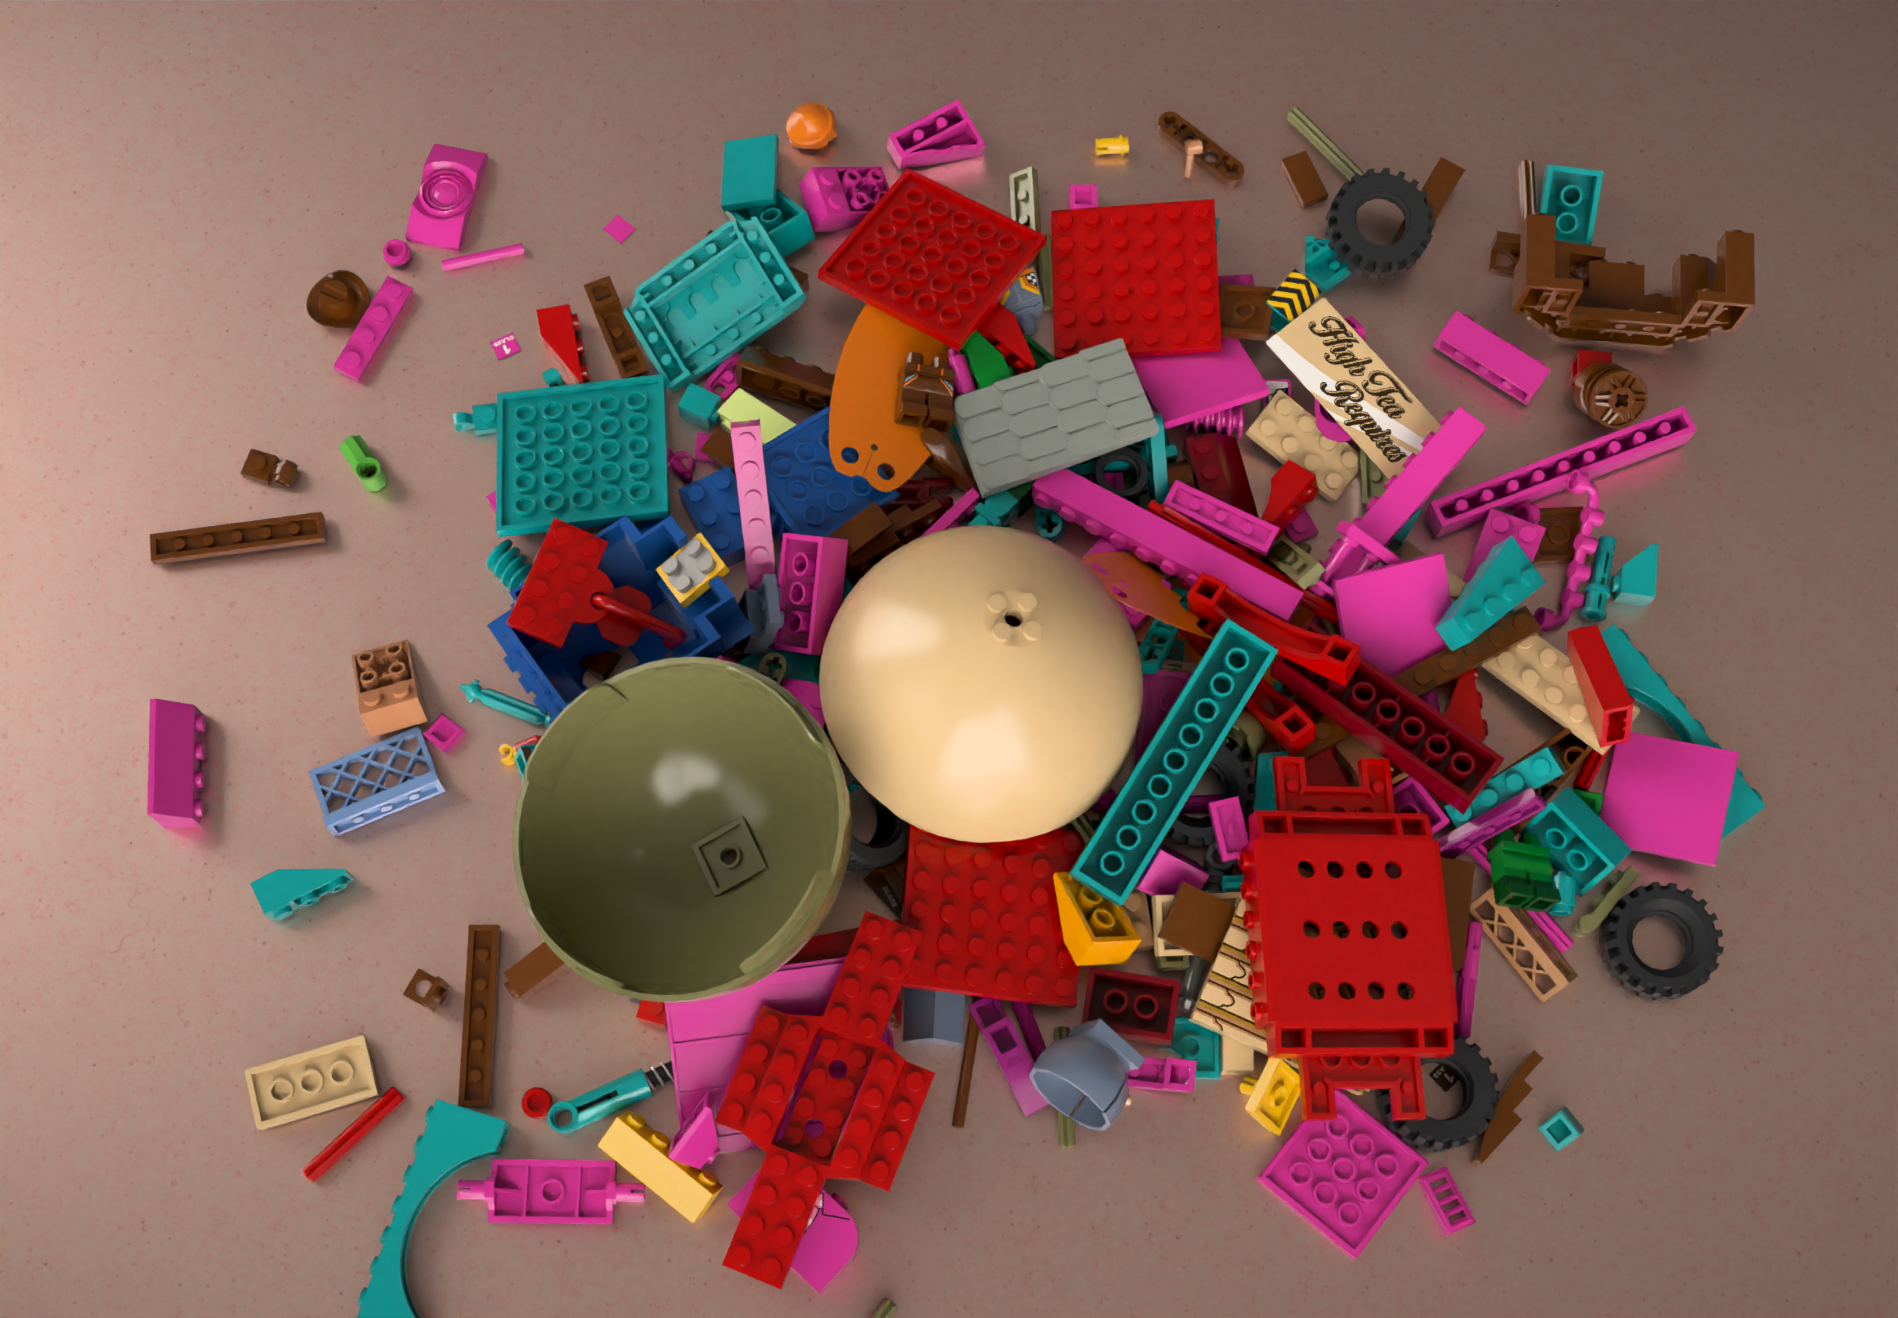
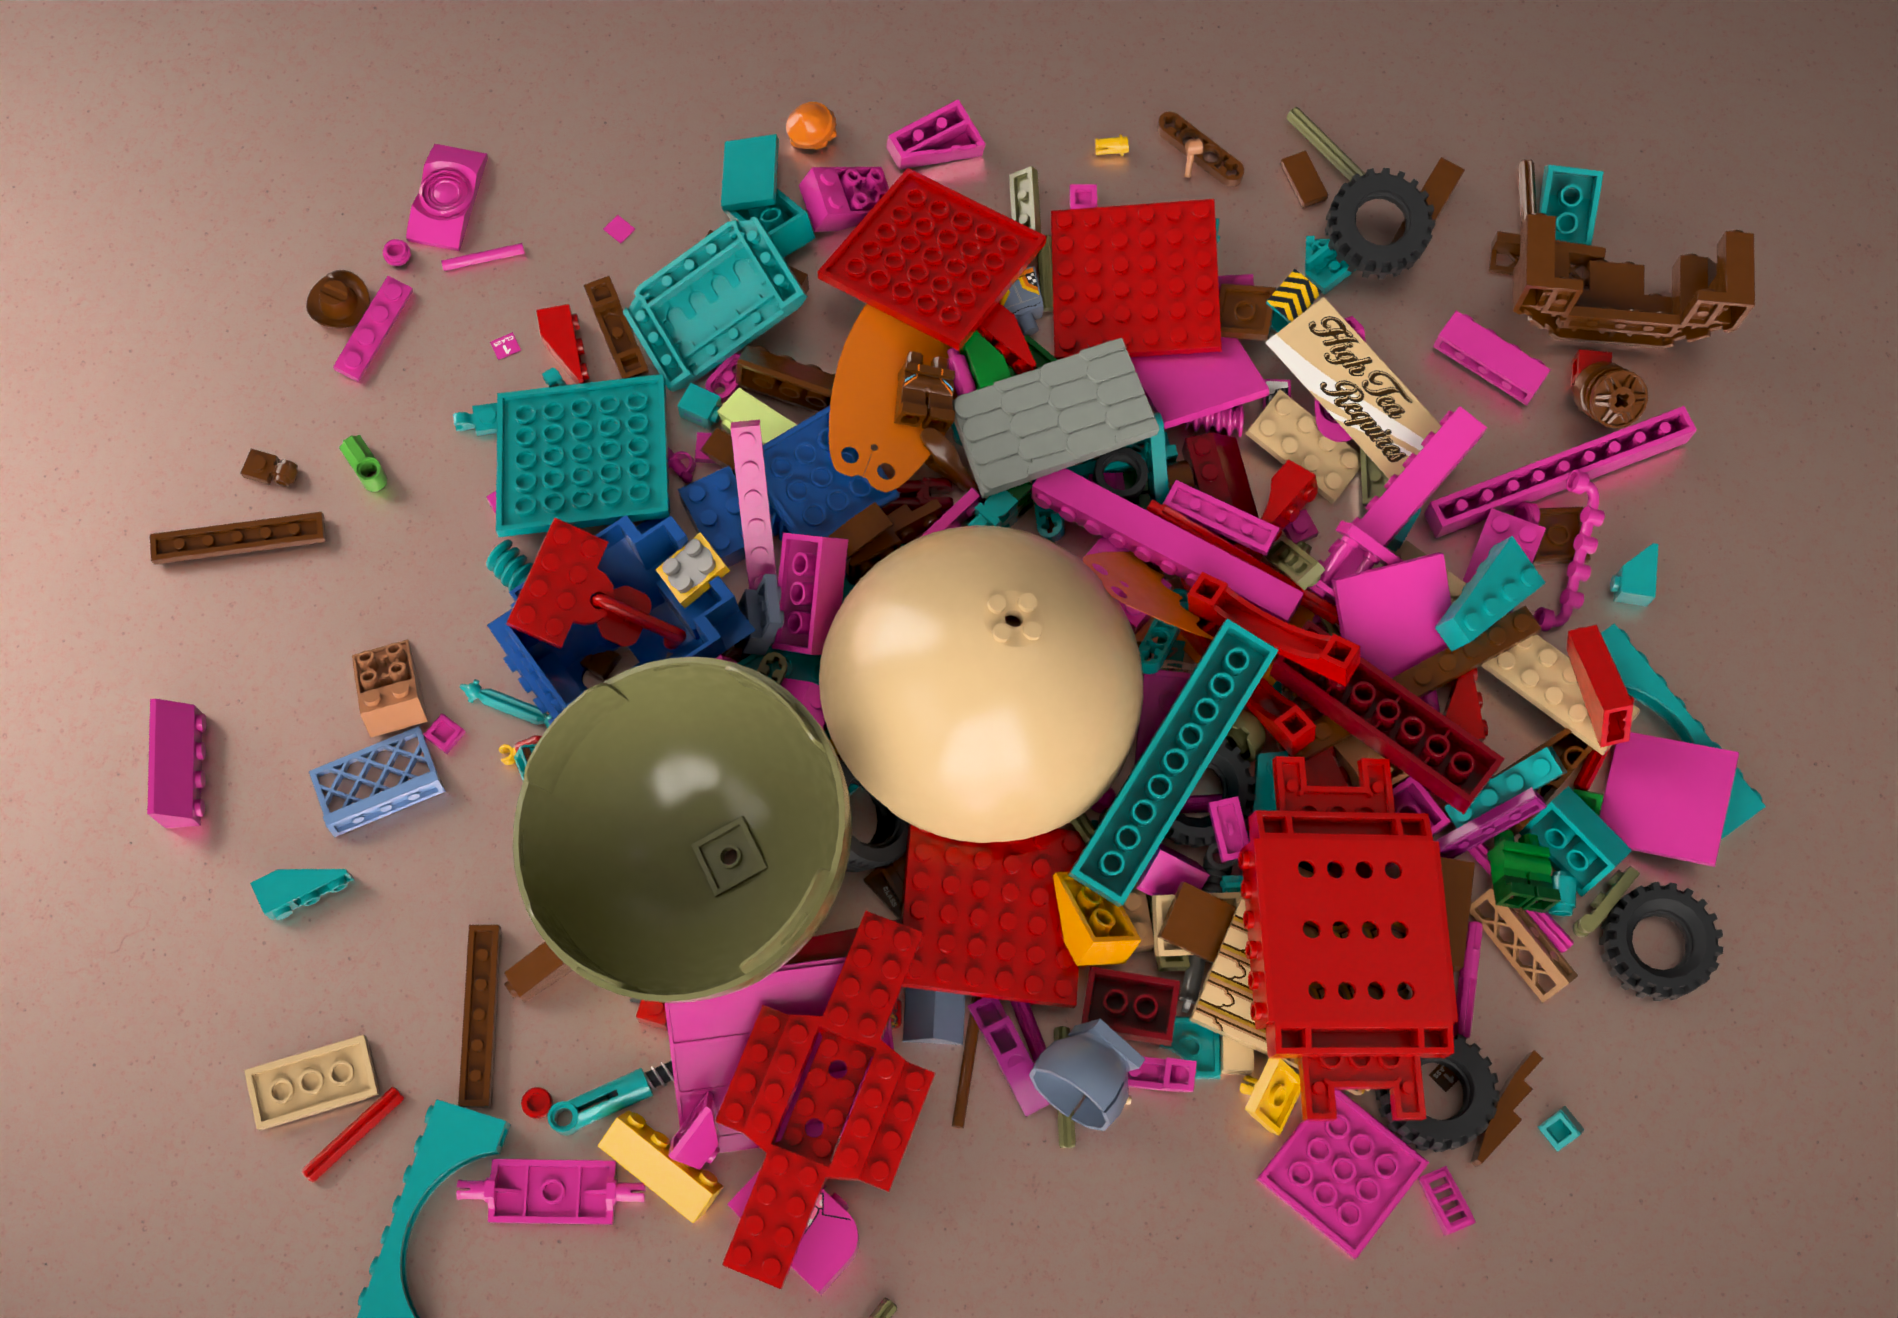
reddish brown bracket [403,969,450,1012] -> none
teal pin [1580,536,1617,622] -> none

